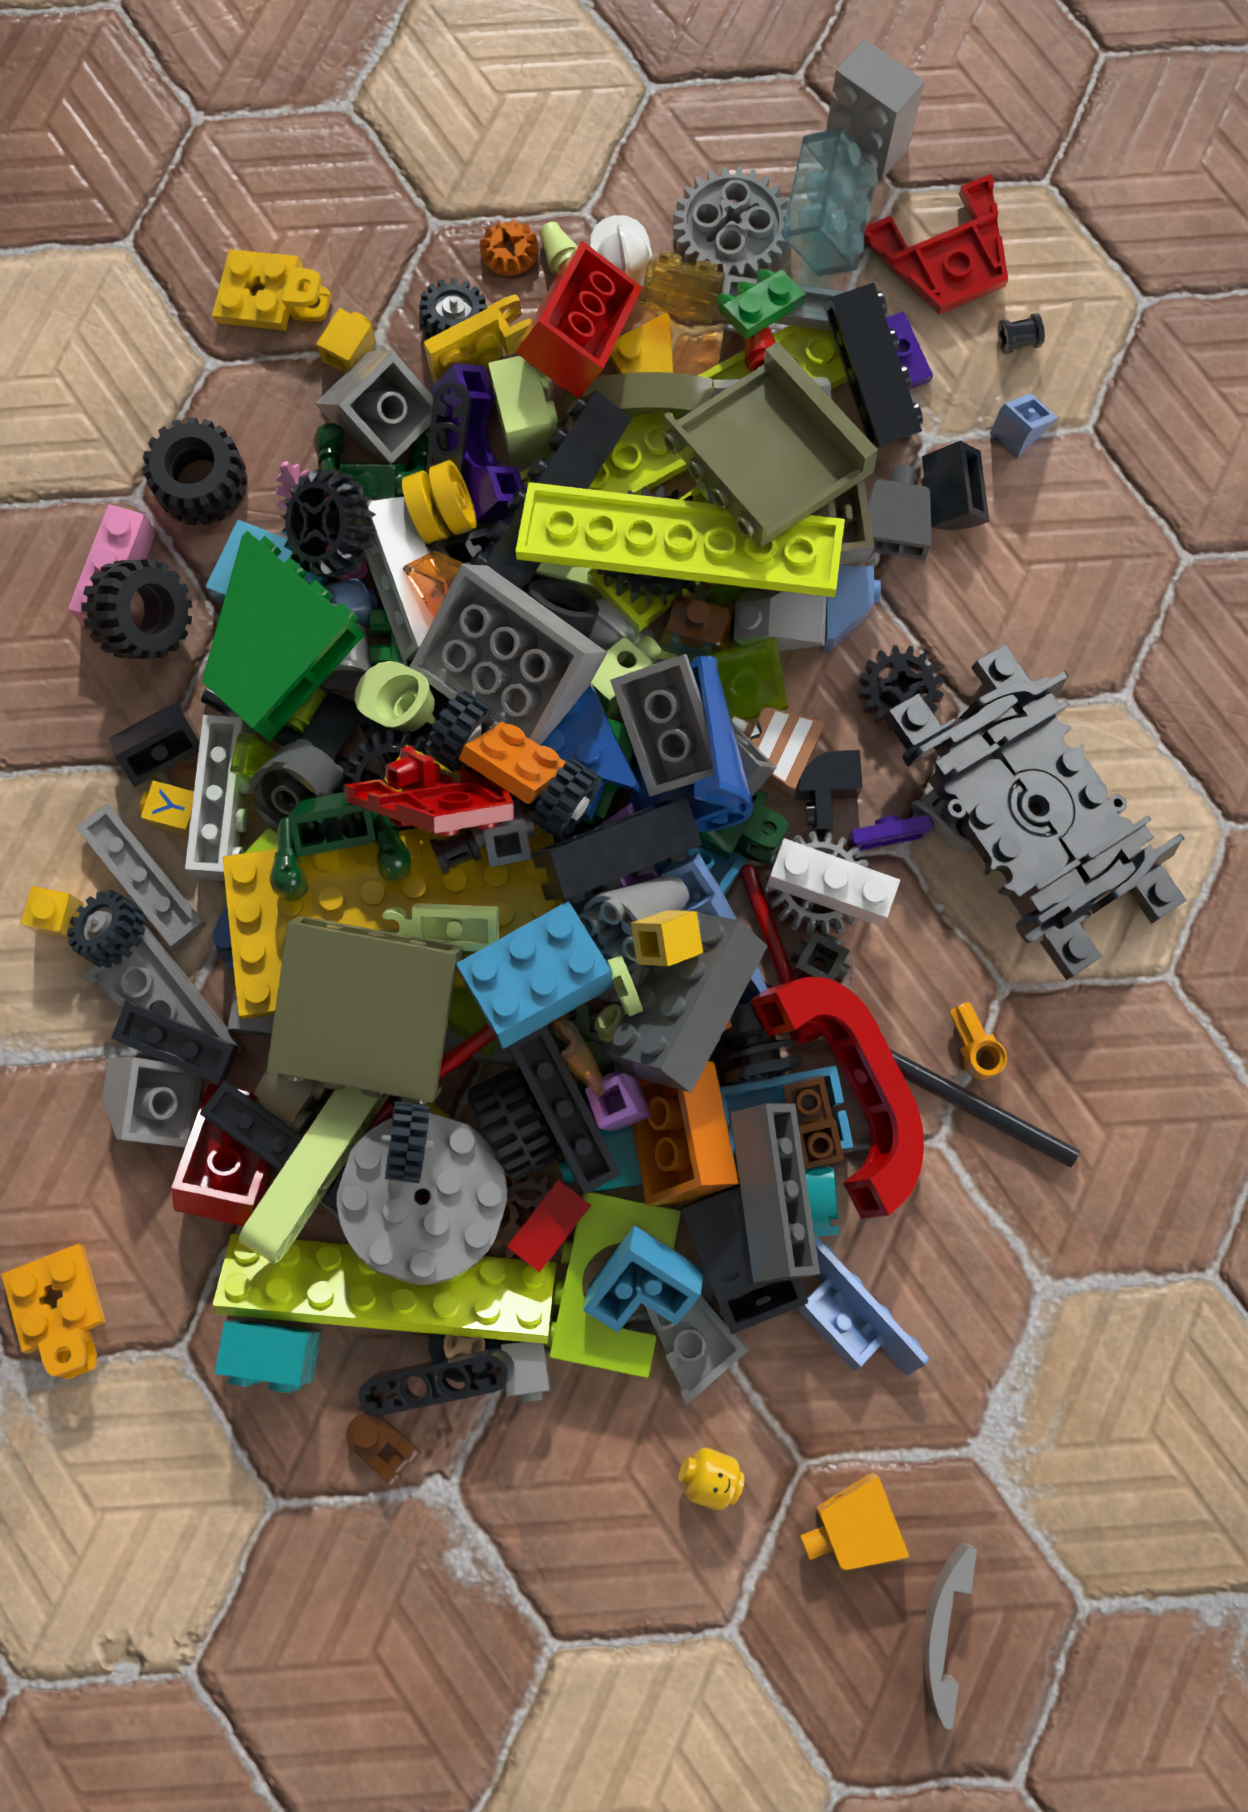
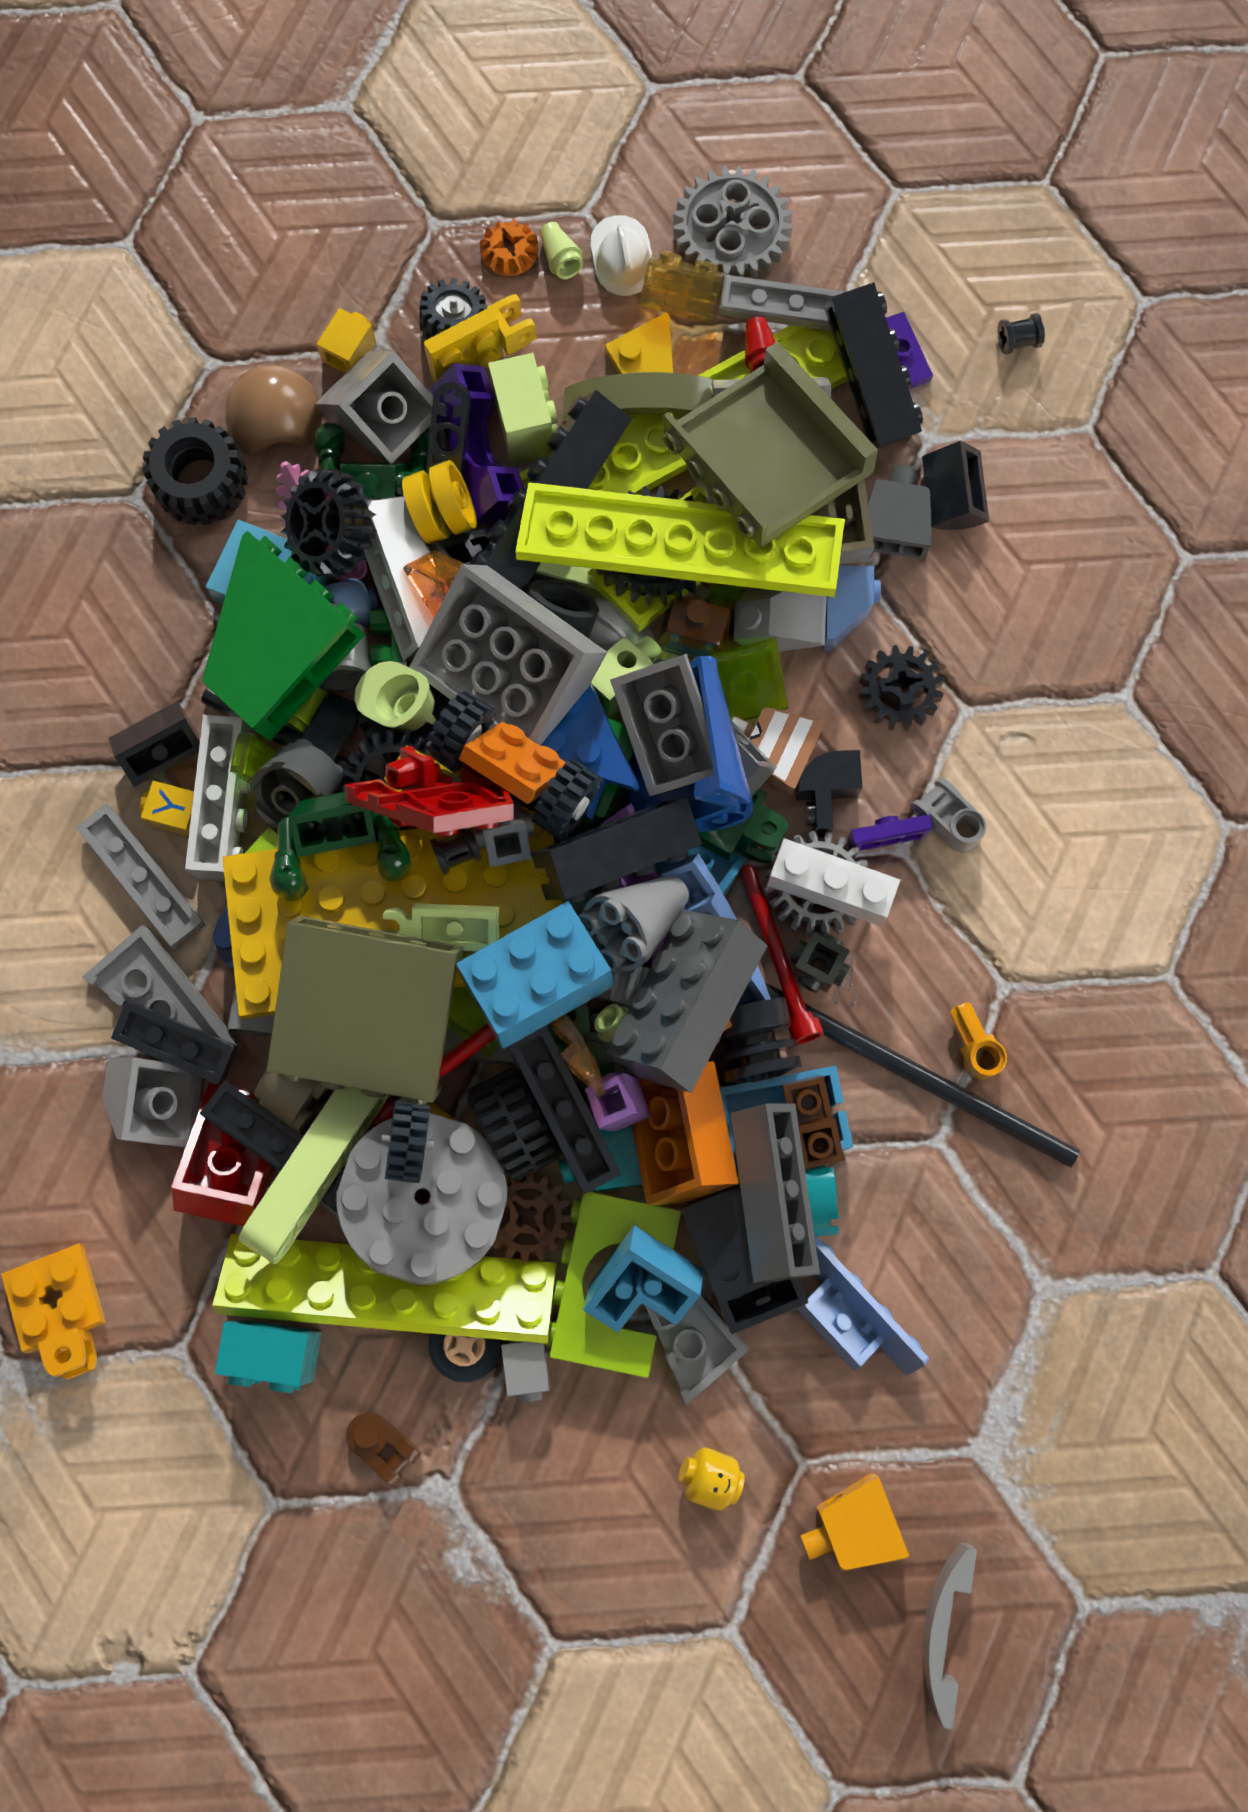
yellow brick [21,886,84,939] -> none
black wheel [67,890,146,968] -> none
bright pink arch [68,504,156,626] -> none
black tyre [82,559,193,659] -> none
yellow plate [212,249,331,331] -> none
black beam [358,1349,515,1416] -> none
red tile [507,1180,591,1273] -> none
red brick [515,241,642,399] -> none
yellowish green tile [607,955,643,1016] -> none
yellow brick [631,910,703,966] -> none
green plate [717,269,806,340] -> none
red arch [750,977,924,1219] -> none
clear light blue brick [782,127,878,277] -> none
light grey piece [825,38,925,180] -> none
red wing [859,174,1008,315] -> none
piece [883,644,1187,981] -> none
medium blue slope [990,393,1058,458] -> none
none -> medium nougat cylinder [225,364,322,454]

